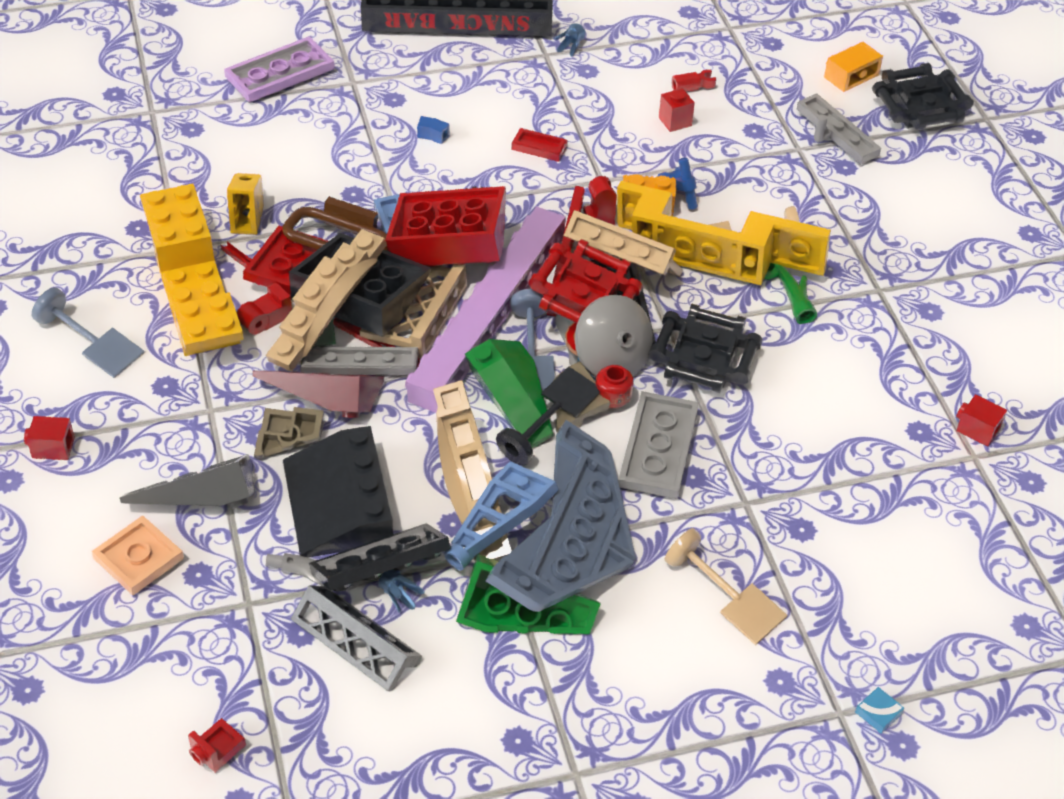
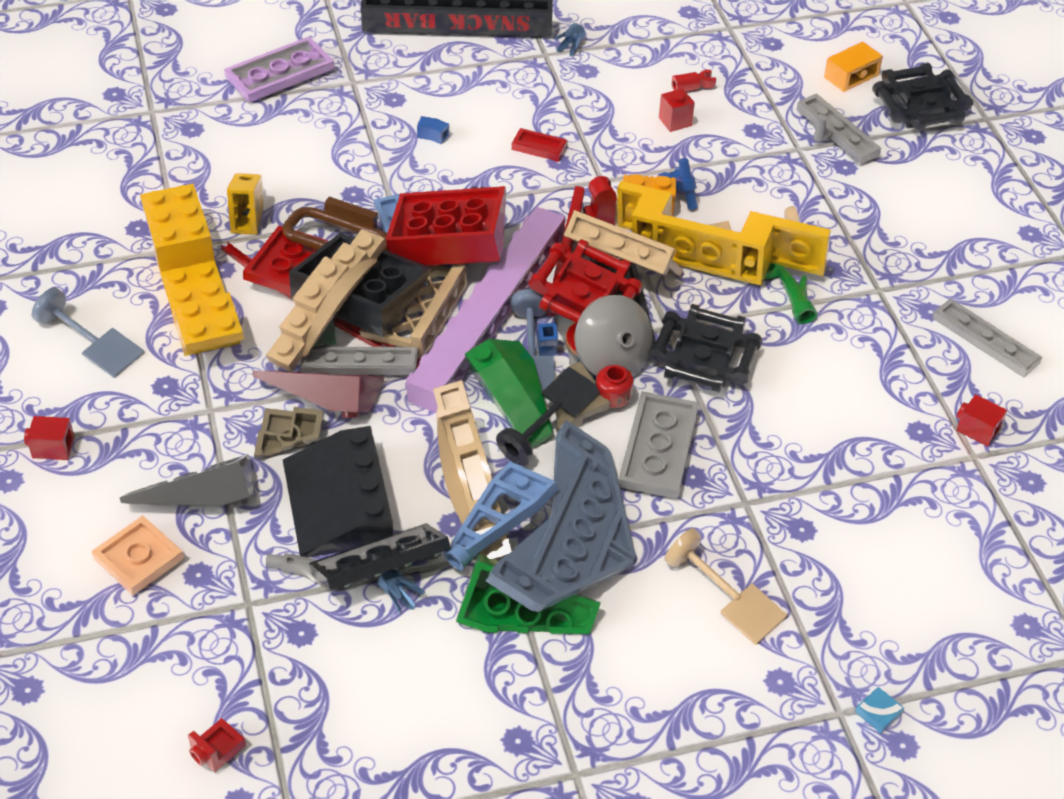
red leg [236,282,292,335] -> none
fence [290,585,422,691] -> none
none -> blue piece [537,323,558,356]
none -> light grey tile [932,298,1042,378]

